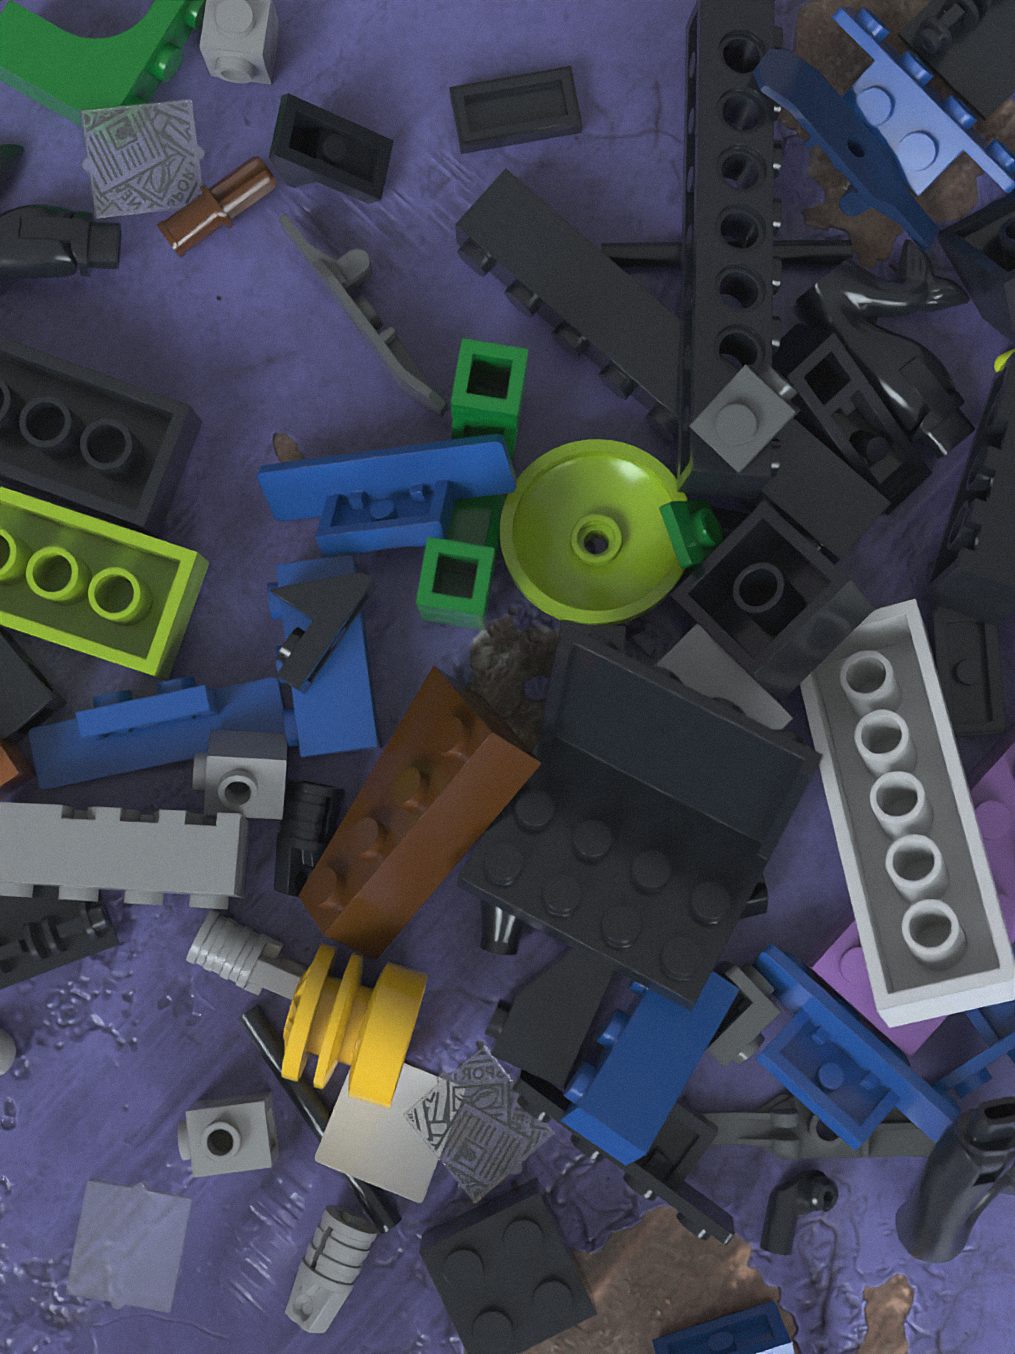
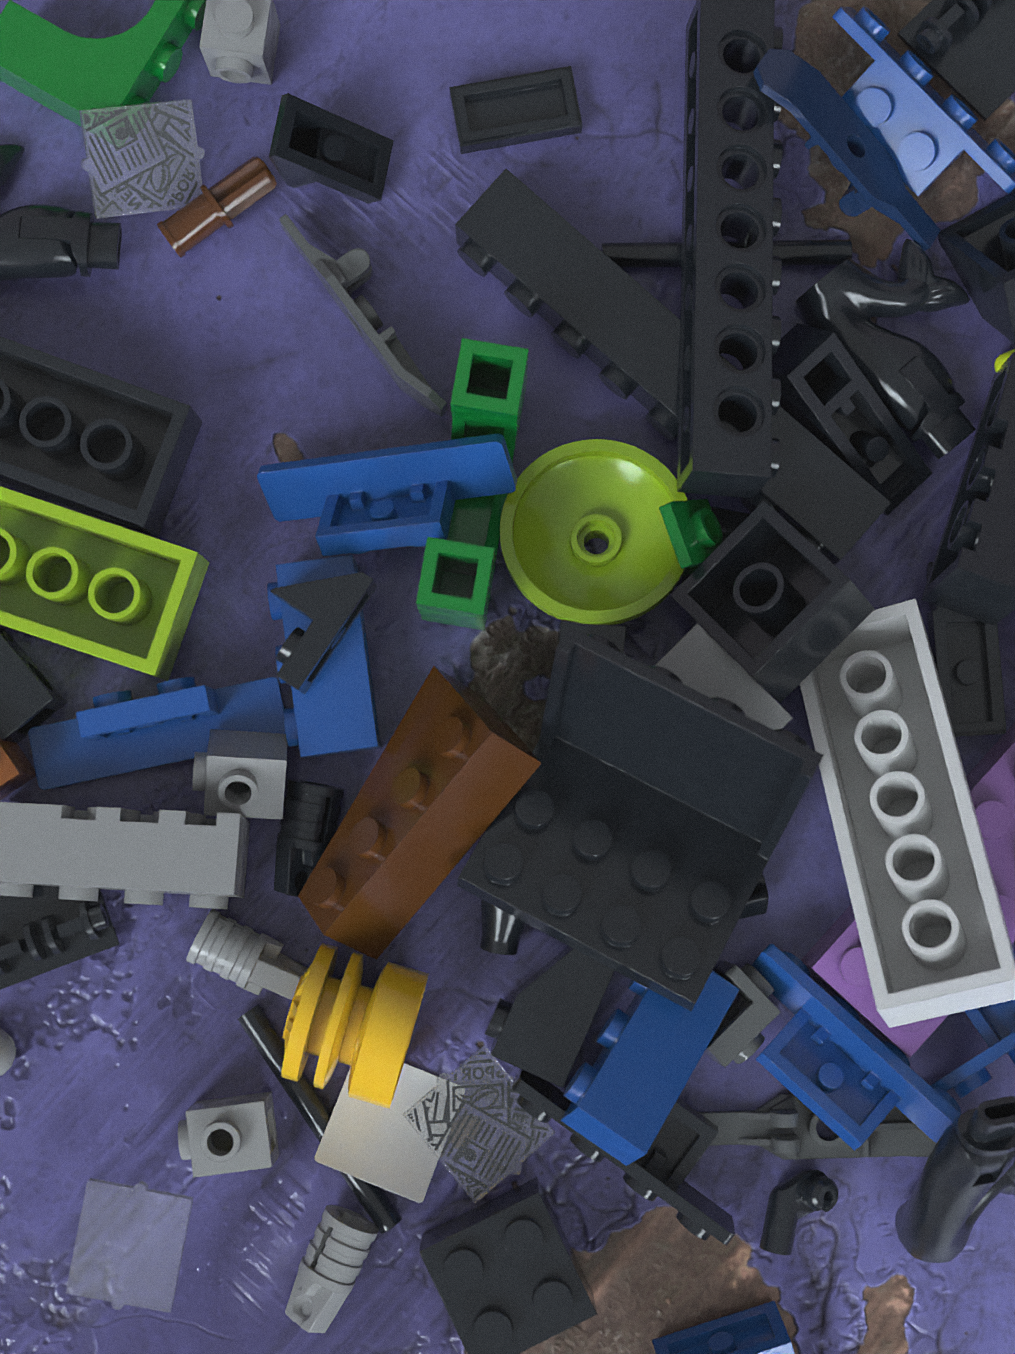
dark grey bracket [689,364,801,473] -> none

